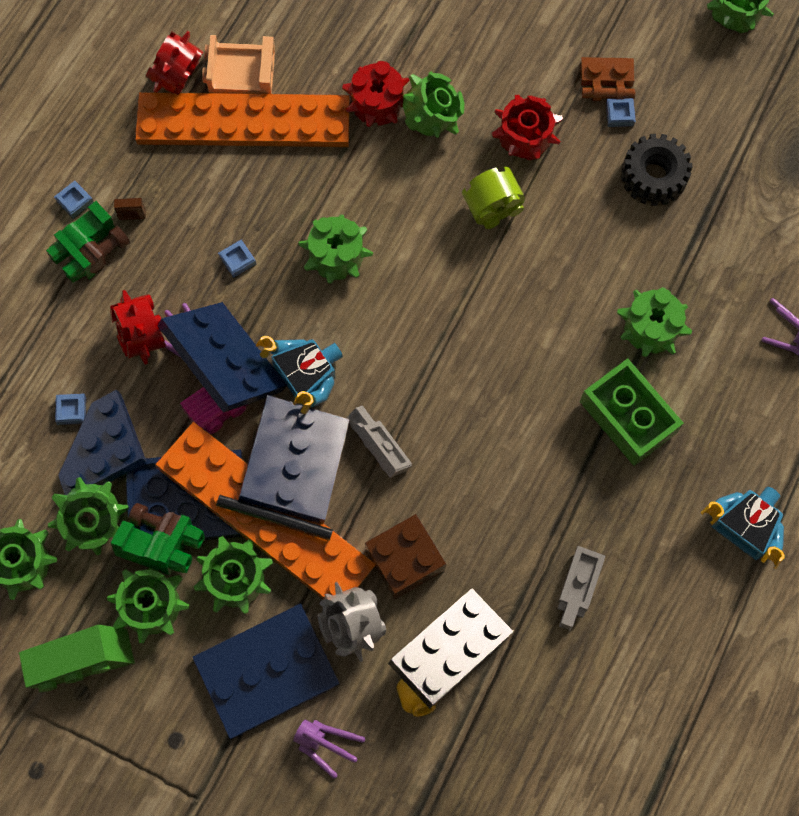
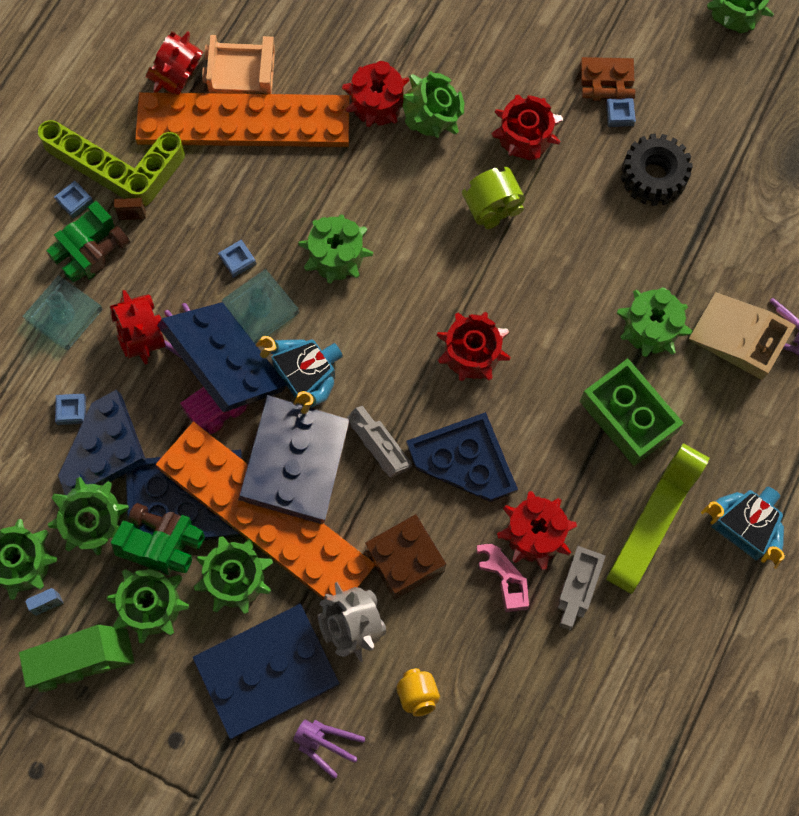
black bar [216,495,333,541] -> none
plate [388,589,513,709] -> none
none -> clear light blue tile [22,275,103,351]
none -> medium blue tile [25,588,63,616]
none -> lime beam [38,120,185,206]
none -> clear light blue tile [221,269,299,344]
none -> dark blue plate [406,412,518,502]
none -> red brick [436,312,511,381]
none -> bright pink piece [476,544,529,612]
none -> red brick [497,491,577,570]
none -> lime beam [606,443,710,594]
none -> tan slope [688,292,796,380]

